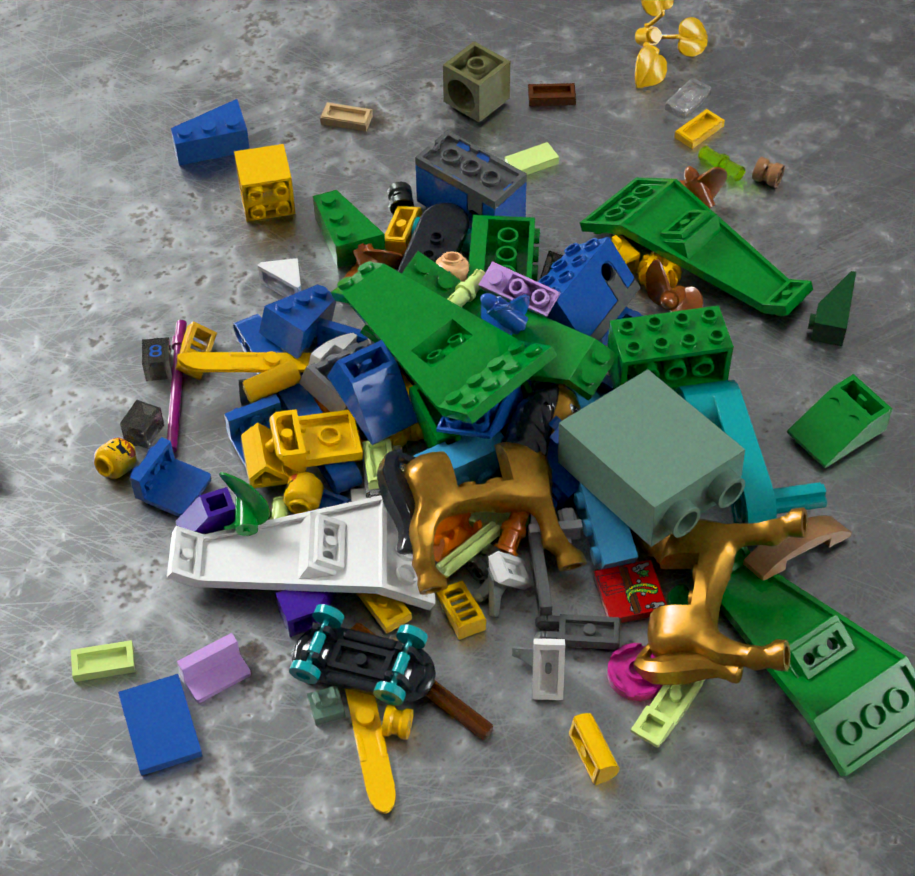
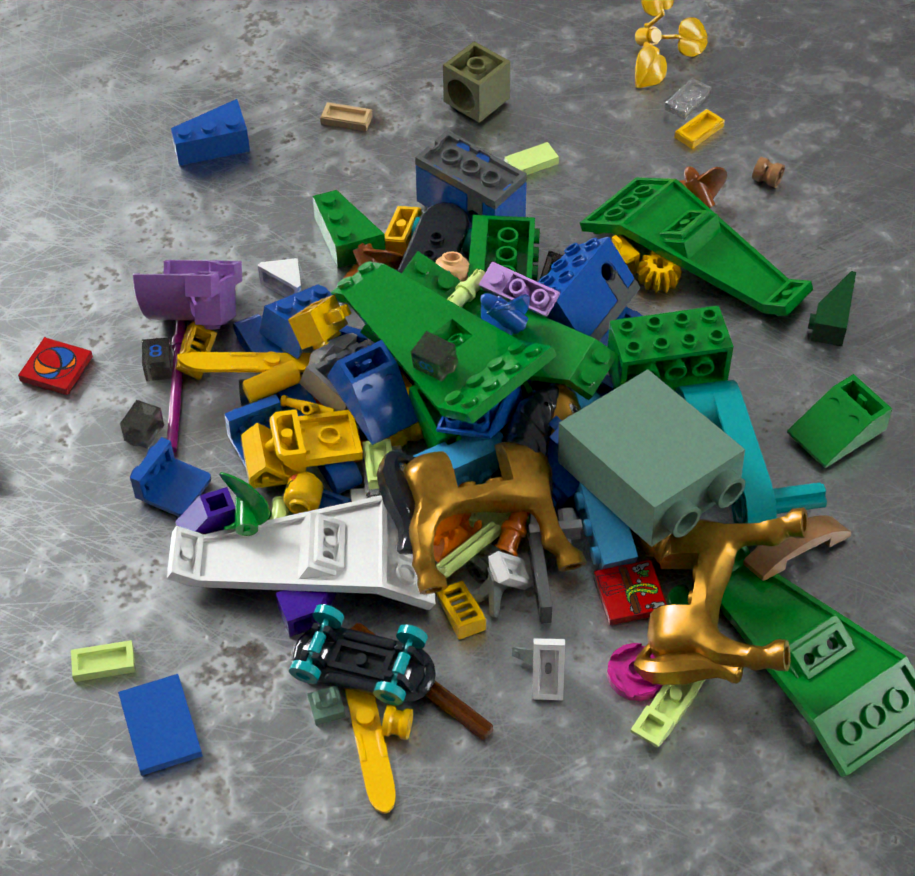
yellow head [94,437,137,479] -> none
lavender panel [177,633,251,703] -> none
yellow brick [234,144,296,222] -> none
yellow plate [356,593,412,634] -> none
pearl dark grey wheel [387,181,414,215] -> none
reddish brown tile [528,83,576,106] -> none
dark grey hinge [534,614,620,650] -> none
yellow brick [569,713,620,785] -> none
dark orange piece [645,259,703,312] -> none
clear neon green pin [698,145,746,181] -> none
none -> tile [18,337,93,395]
none -> medium lavender piece [133,260,242,329]
none -> yellow piece [280,395,336,415]
none -> yellow brick [288,295,352,350]
none -> clear smoke brick [411,331,458,382]

